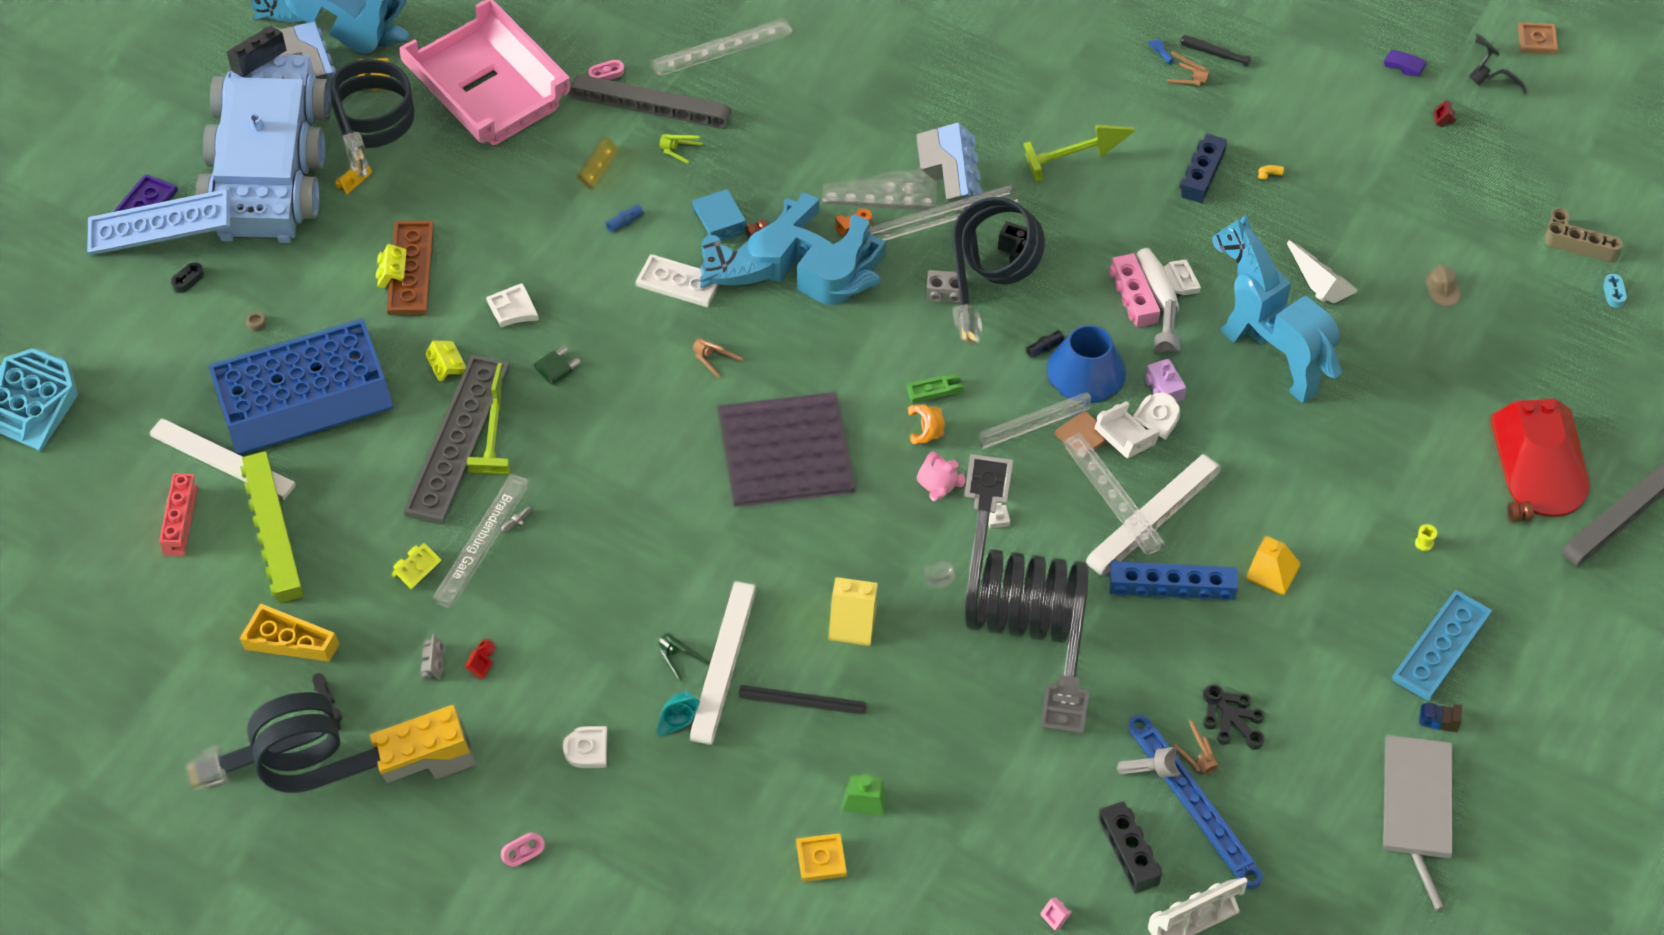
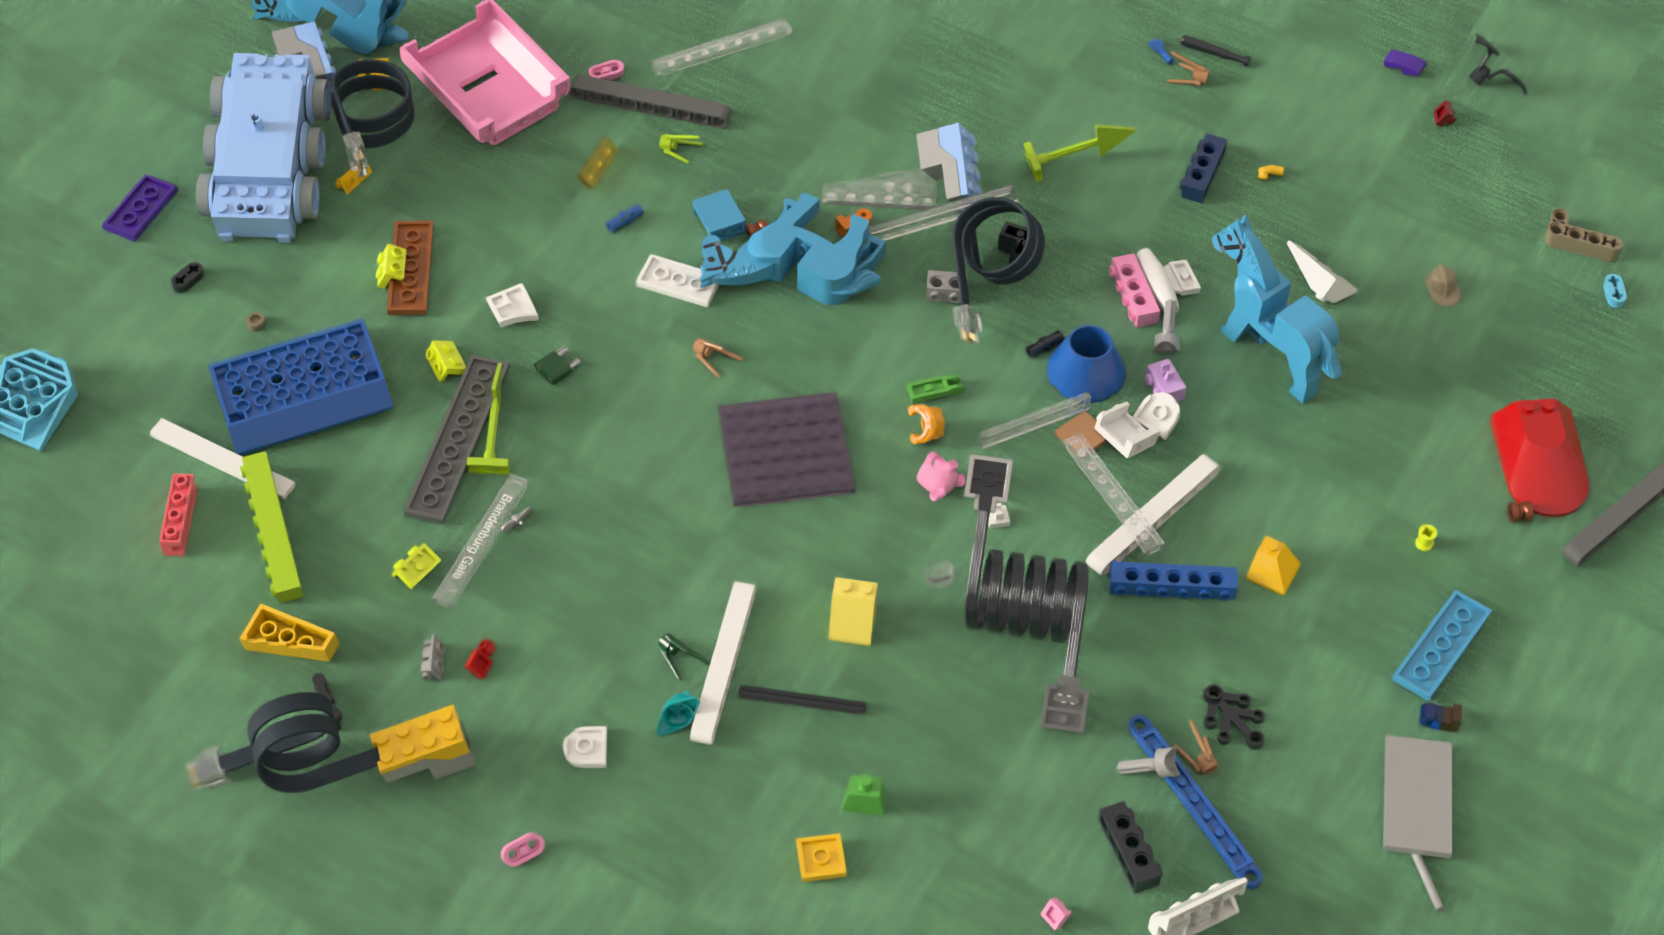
light blue plate [87,189,230,255] -> none
black brick [226,25,287,77] -> none
medium nougat tile [1518,22,1558,55] -> none

